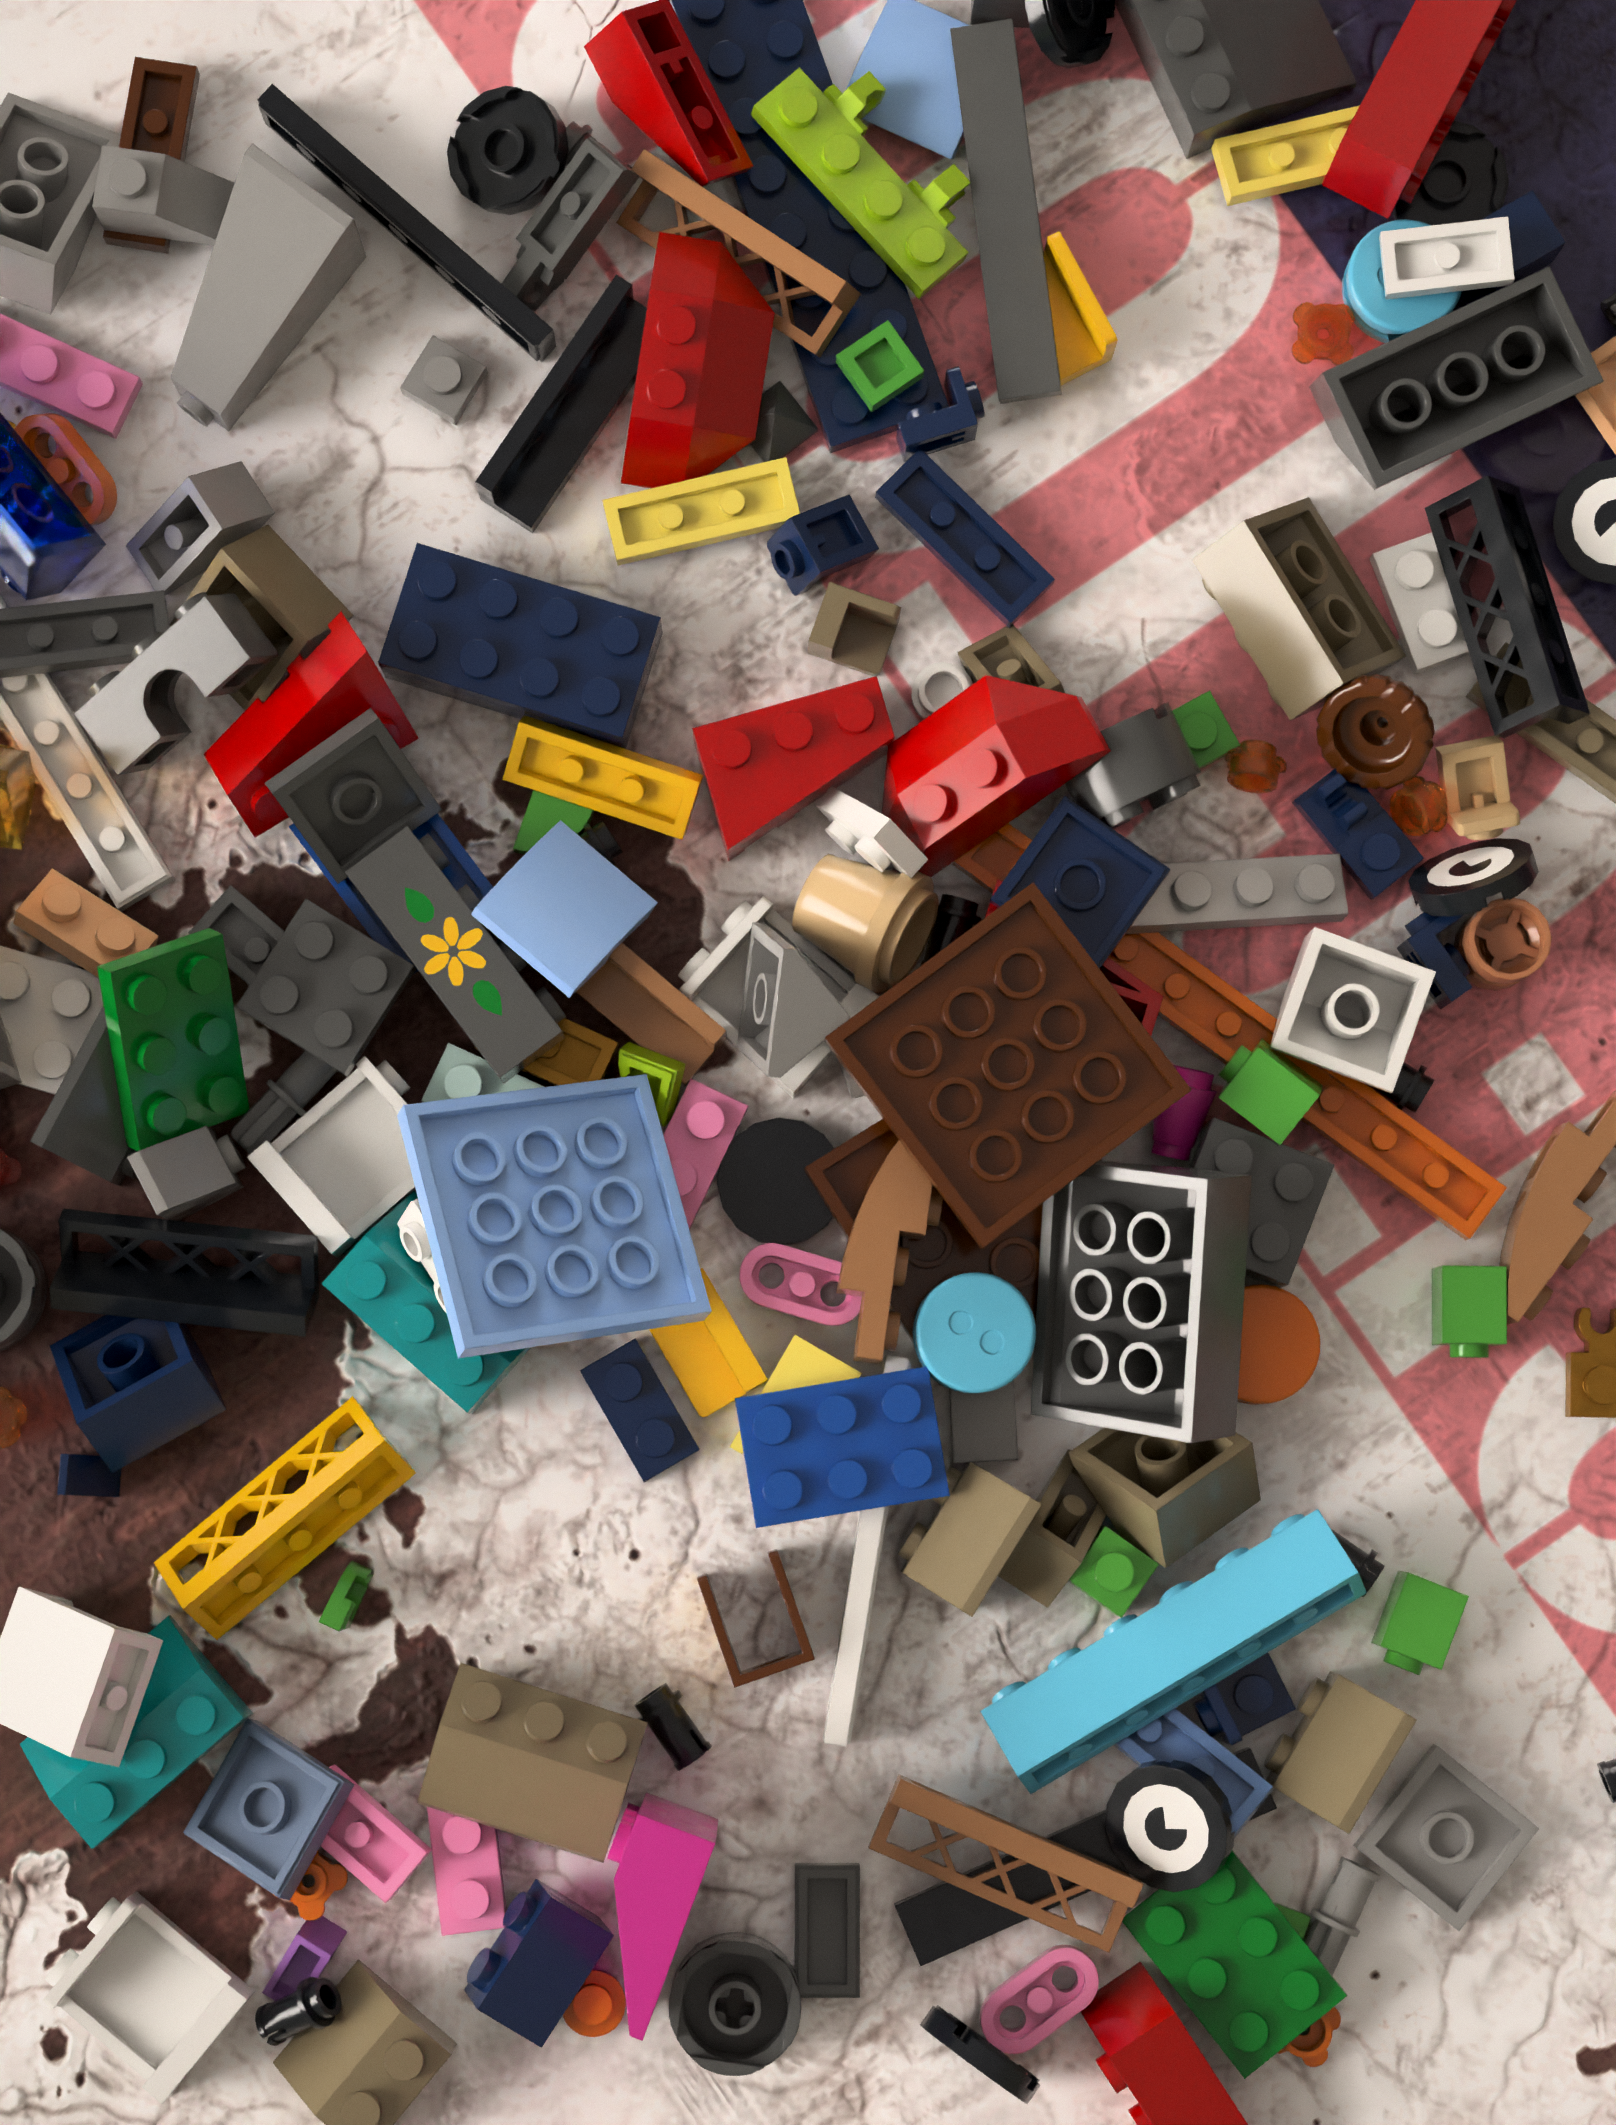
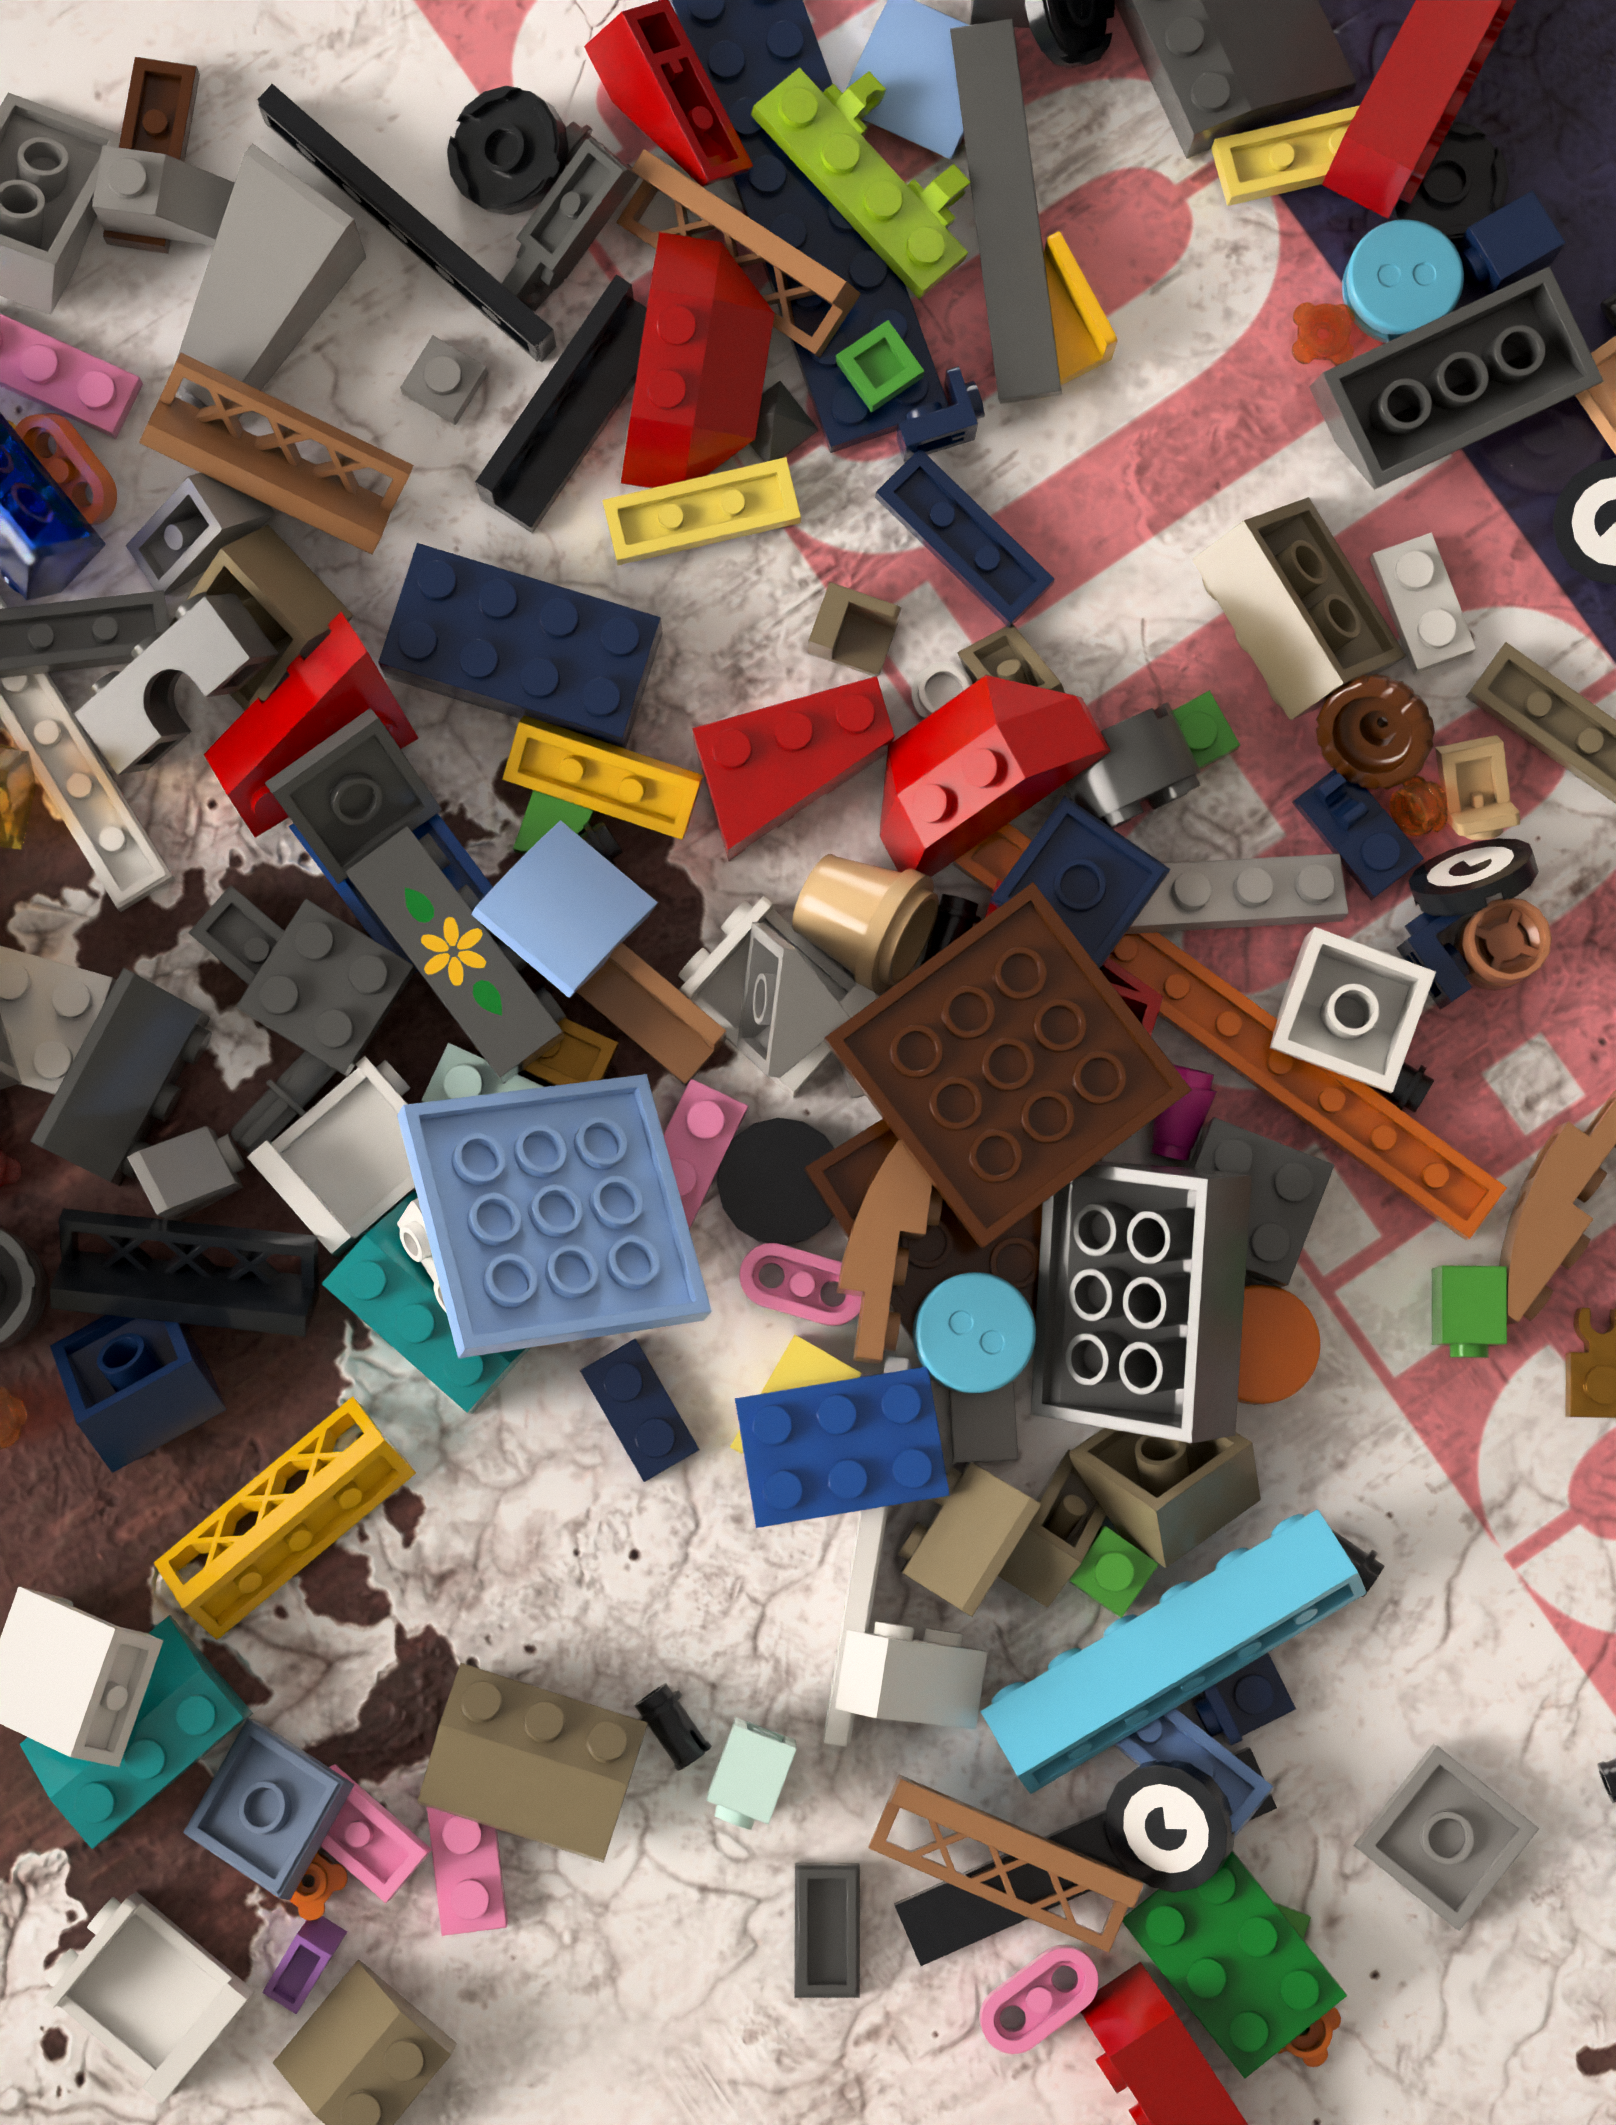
light nougat plate [13,868,159,978] -> none
dark blue piece [57,1454,122,1497] -> none
green plate [97,928,249,1151] -> none
black pin [255,1977,341,2046] -> none
bright green tile [319,1561,373,1631] -> none
dark blue brick [464,1879,614,2048] -> none
orange plate [563,1969,626,2037] -> none
dark pink slope [607,1792,719,2041] -> none
lime tile [618,1042,686,1127] -> none
yellow panel [649,1268,768,1417] -> none
dark grey brick [669,1932,801,2076] -> none
reddish brown piece [697,1549,815,1688] -> none
dark blue bracket [767,494,879,596] -> none
white plate [815,786,928,878] -> none
black tile [920,2005,1040,2104] -> none
bright green brick [1218,1039,1323,1145] -> none
clear orange plate [1225,739,1287,794] -> none
dark tan slope [1264,1671,1417,1834] -> none
light grey axle [1305,1857,1380,1976] -> none
bright green brick [1371,1571,1469,1676] -> none
white plate [1379,217,1515,300] -> none
black fence [1425,475,1590,738] -> none
none -> medium nougat fence [139,352,414,555]
none -> light aqua brick [706,1717,797,1830]
none -> white brick [835,1621,988,1730]

